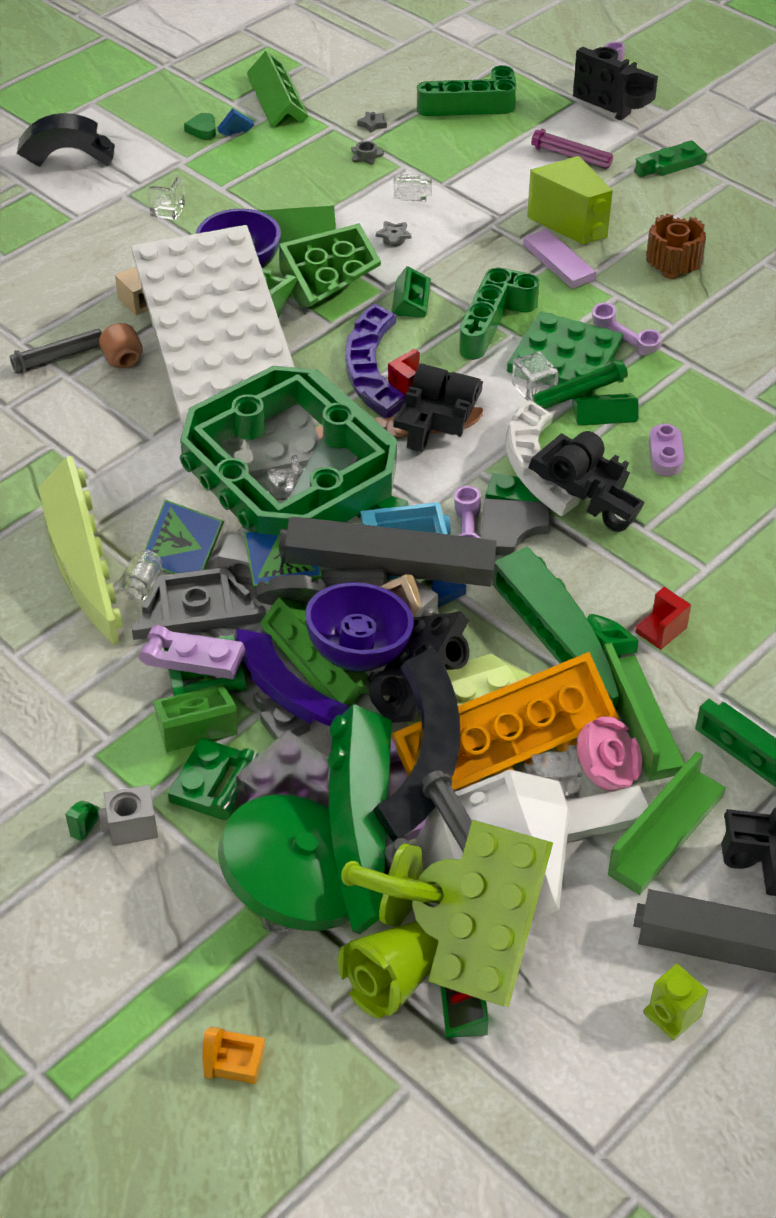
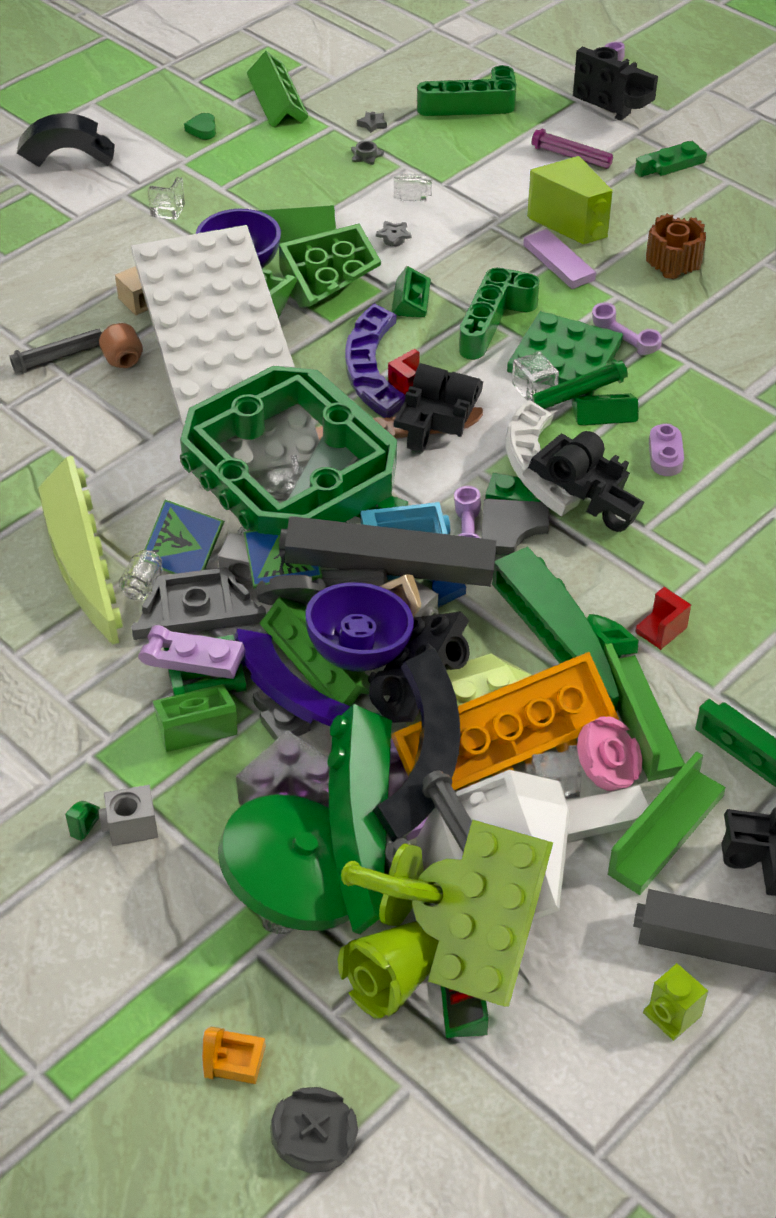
green plate [168,738,261,820] -> none
blue tile [217,108,254,136] -> none
none -> dark grey tile [270,1087,358,1173]

